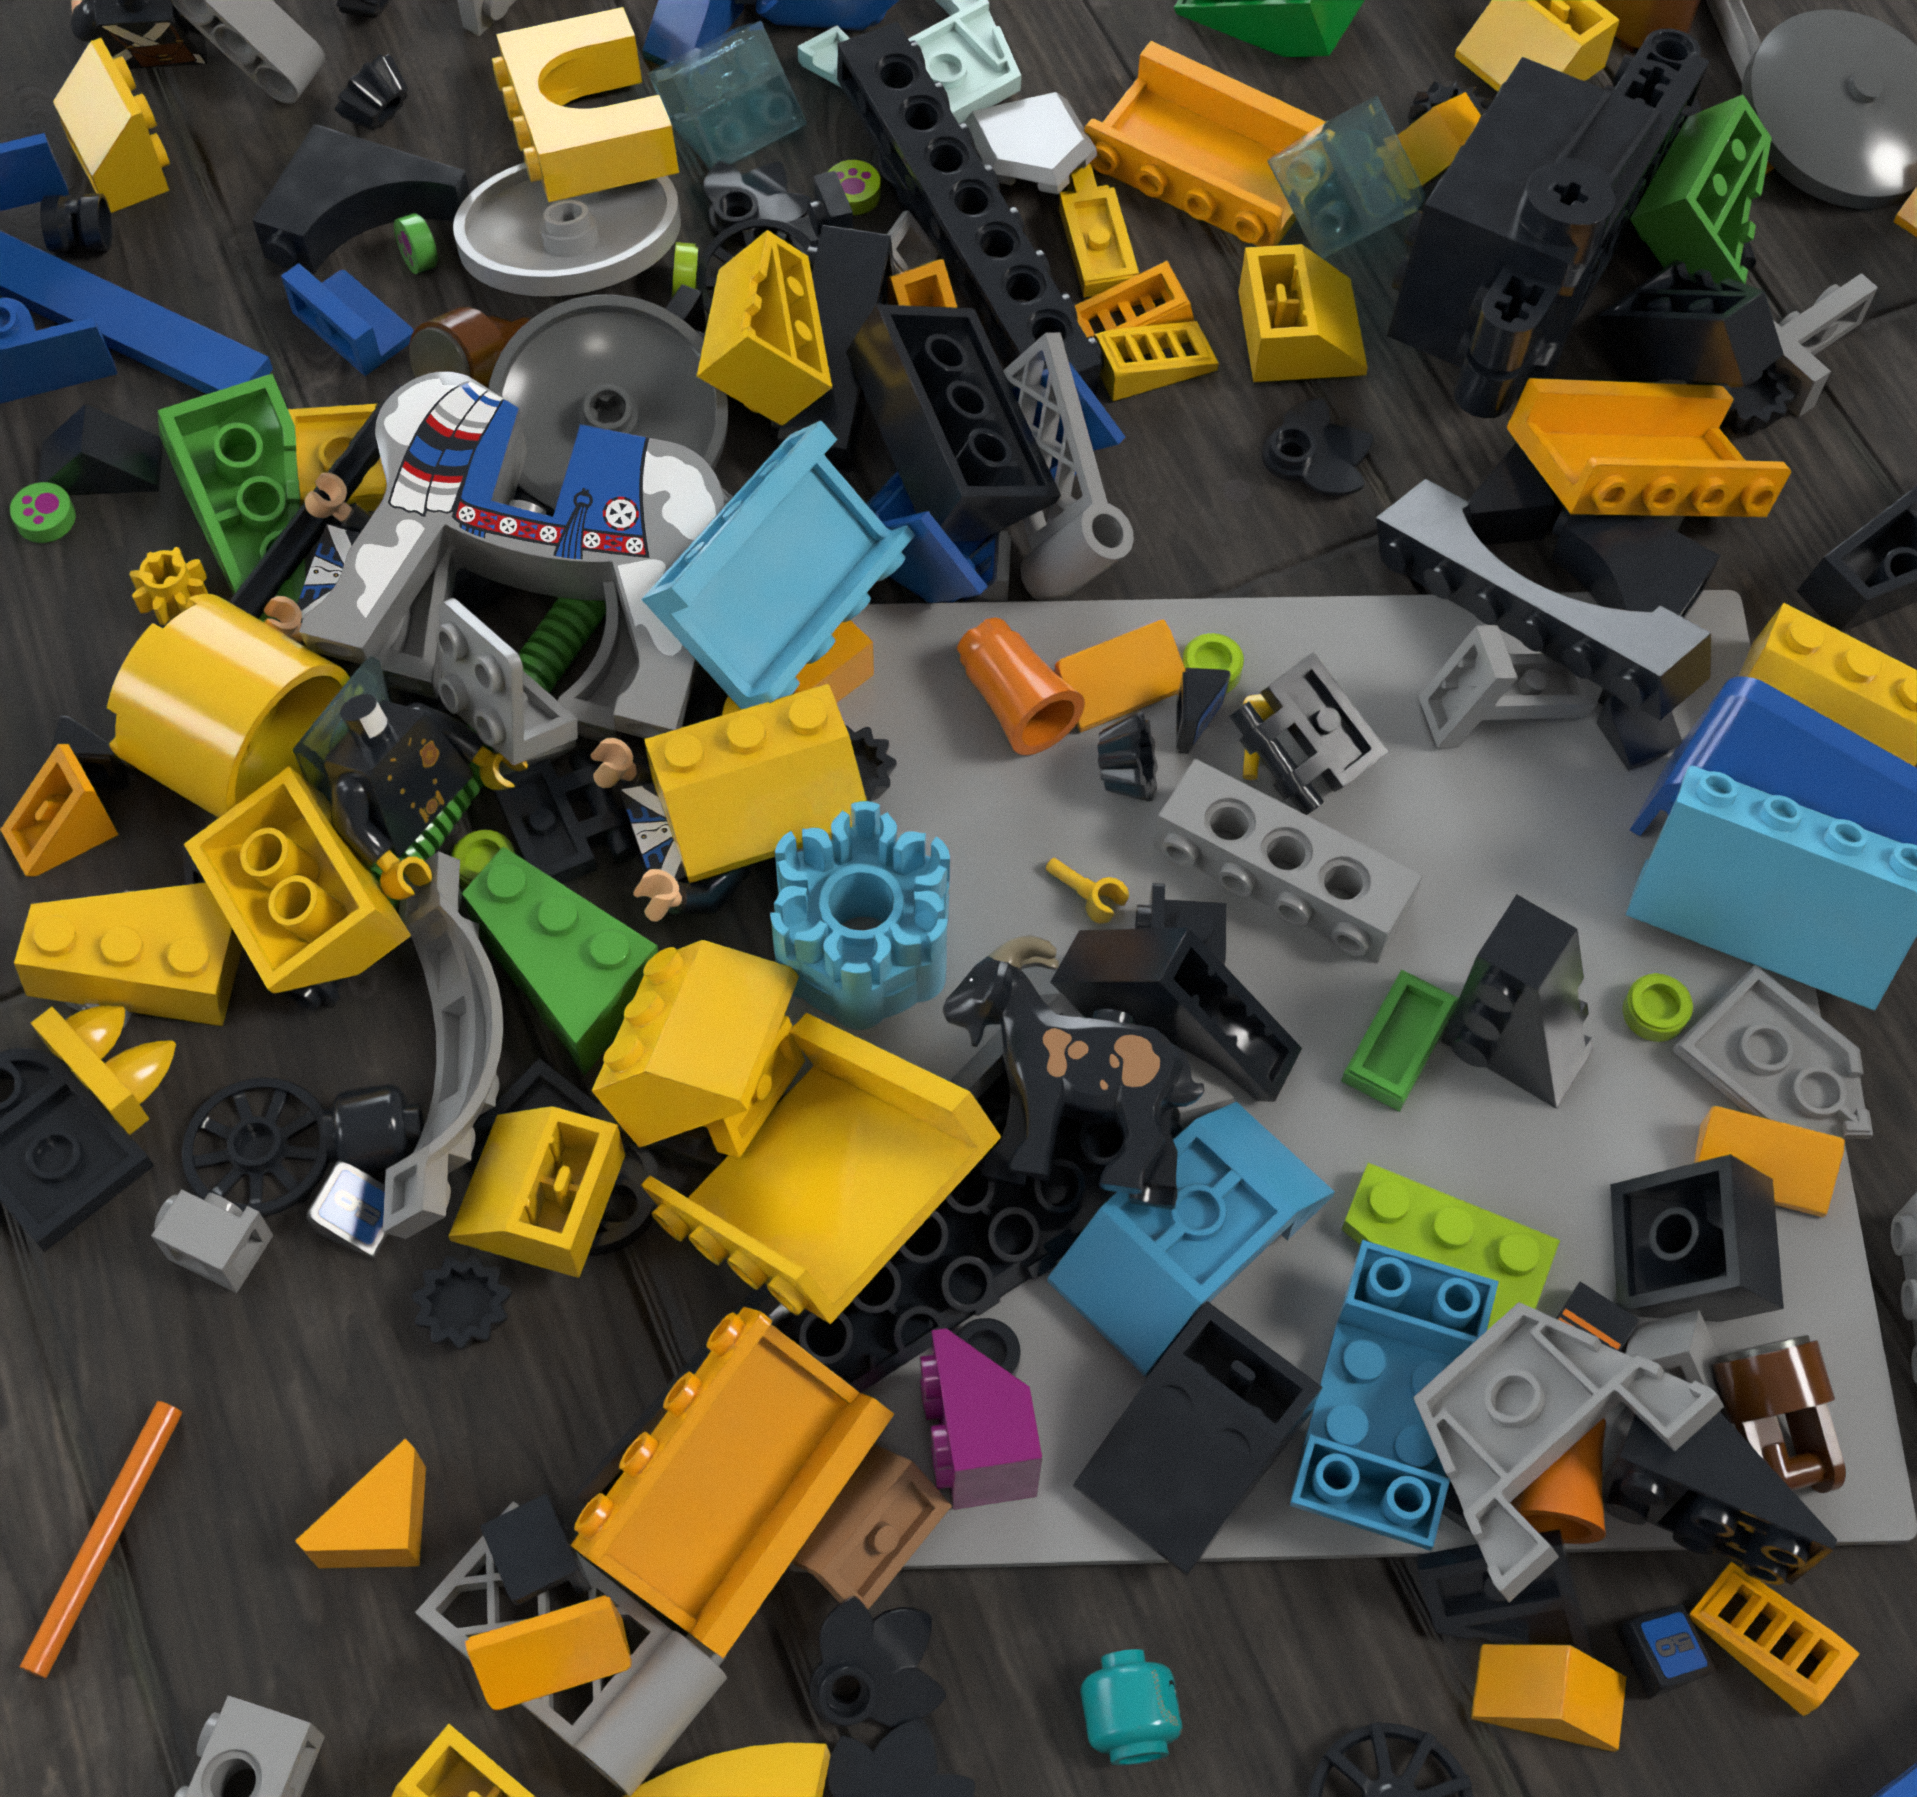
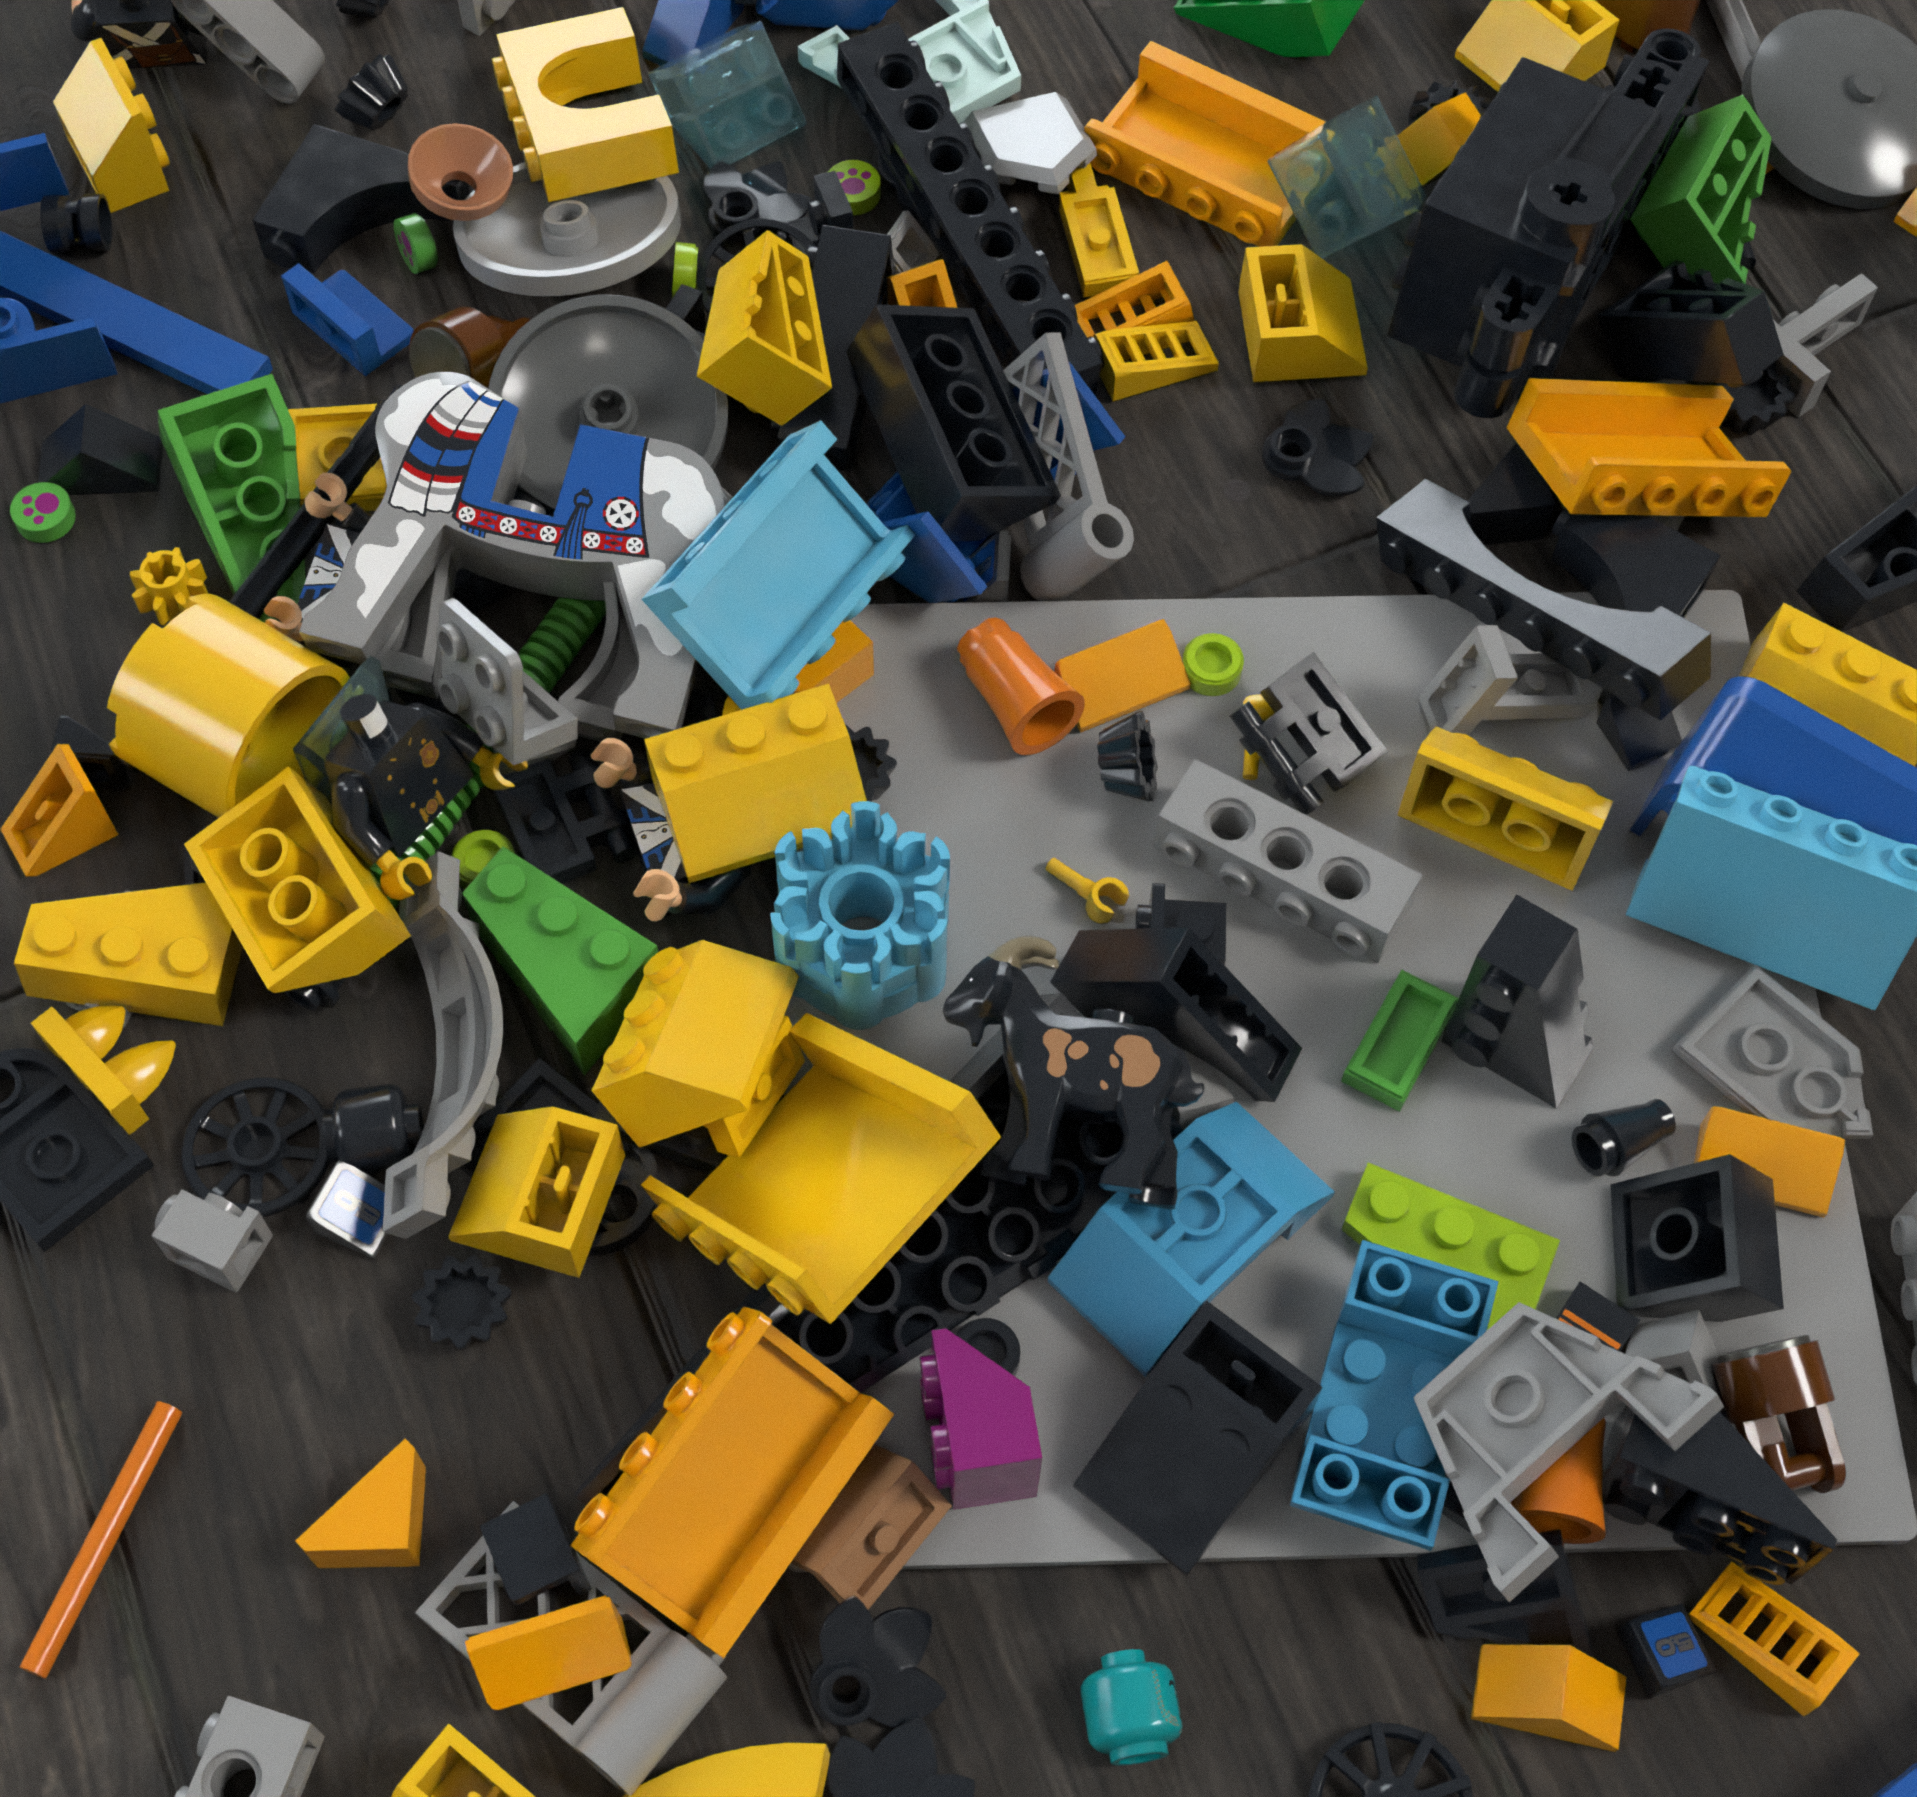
black slope [1176,668,1231,754] -> none
lime tile [1622,973,1693,1042] -> none
none -> nougat piece [408,123,513,221]
none -> yellow slope [1397,726,1613,891]
none -> black cone [1572,1099,1676,1176]

